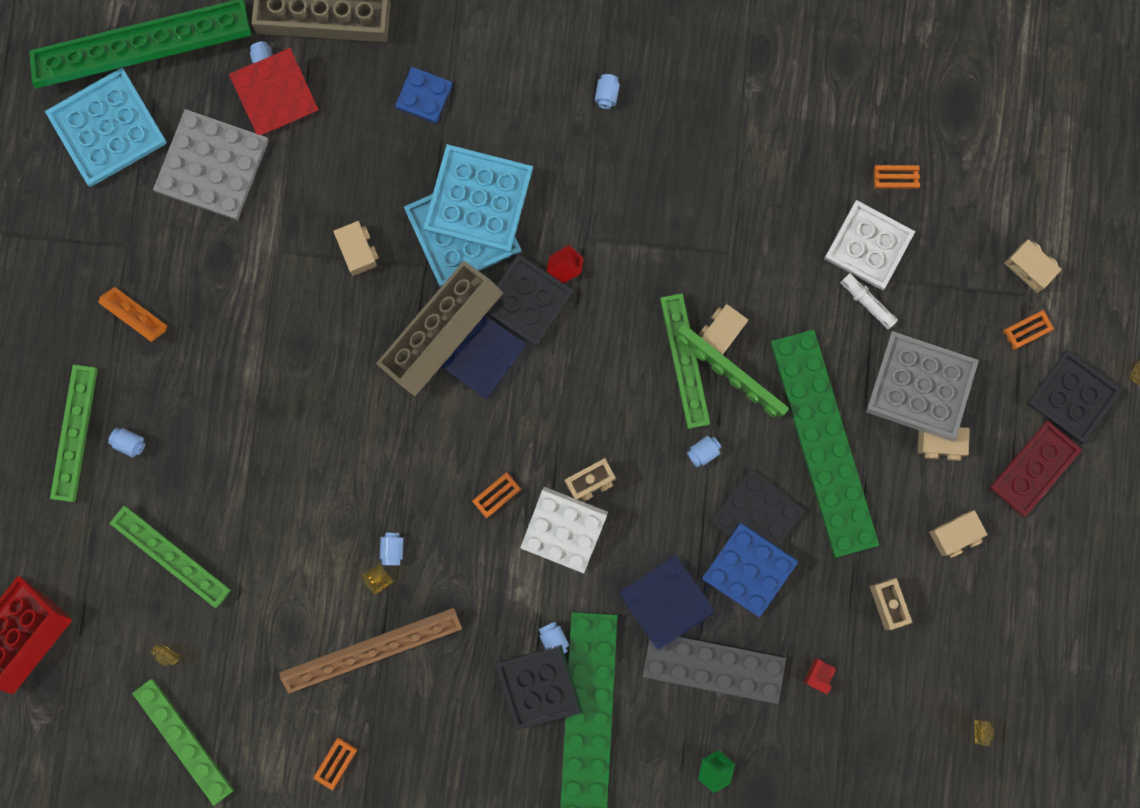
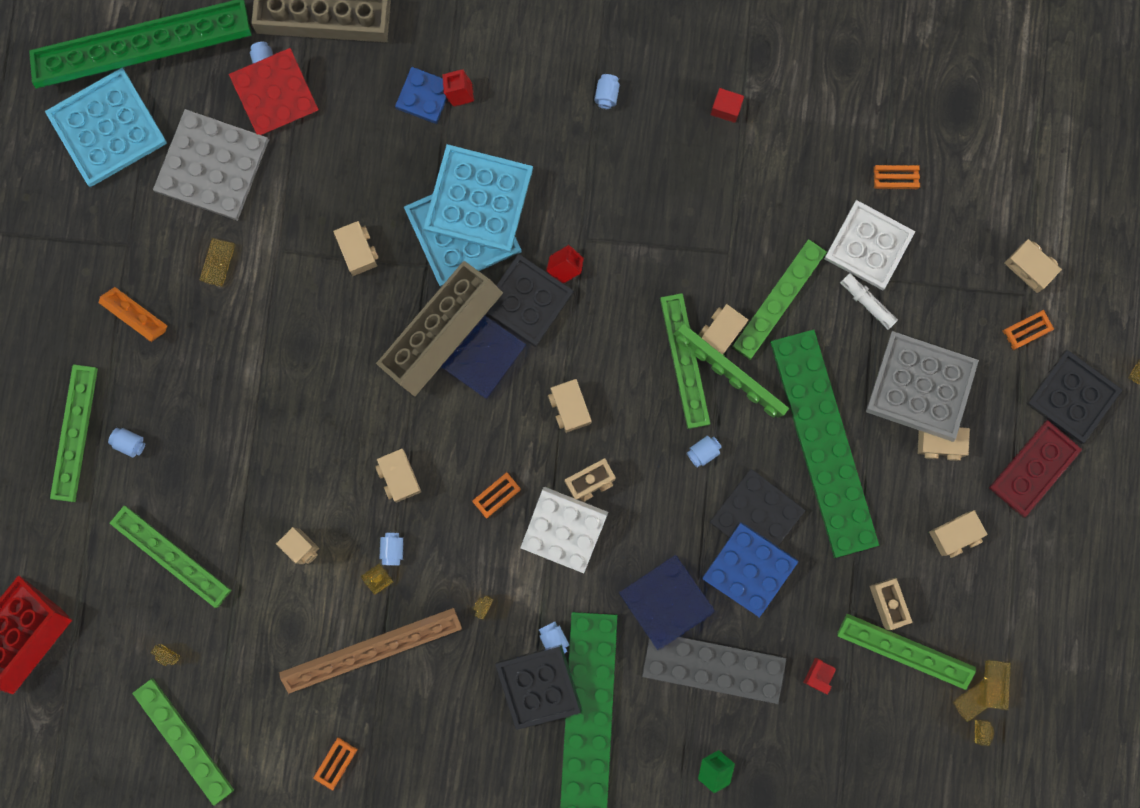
none -> clear yellow plate [199,238,235,287]
none -> tan brick [276,527,319,565]
none -> tan brick [375,449,421,503]
none -> red panel [442,69,474,106]
none -> clear yellow plate [473,595,494,620]
none -> tan brick [548,379,592,433]
none -> red panel [710,88,744,123]
none -> bright green plate [732,239,826,360]
none -> bright green plate [838,614,976,690]
none -> clear yellow plate [952,676,1005,722]
none -> clear yellow plate [983,660,1011,710]

